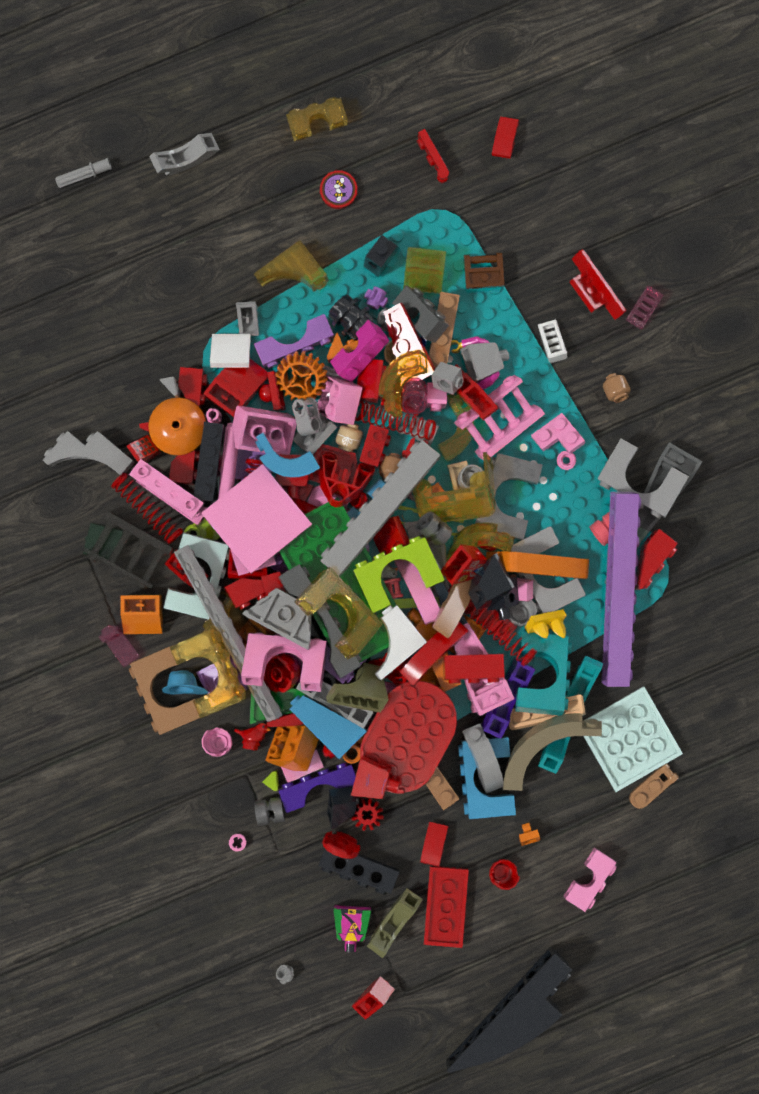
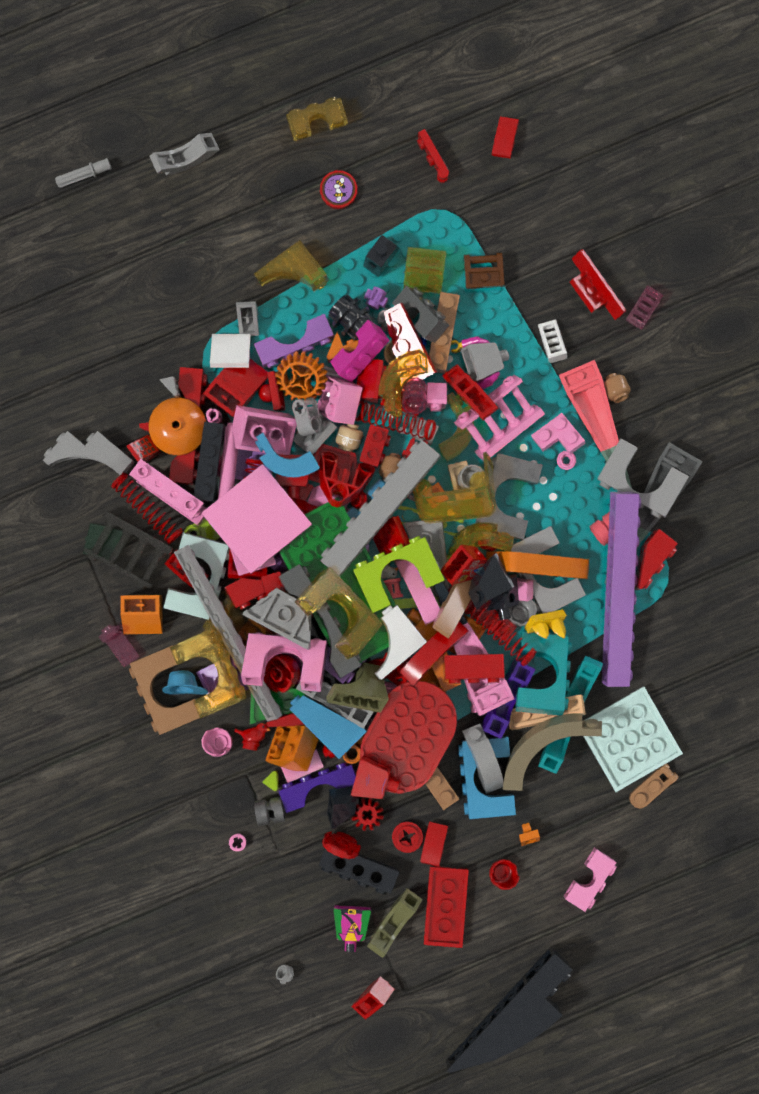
flat silver wheel [415,511,452,548] -> none
light grey brick [431,362,464,395] -> none
none -> red gear [392,821,423,853]
none -> coral plate [559,360,632,488]

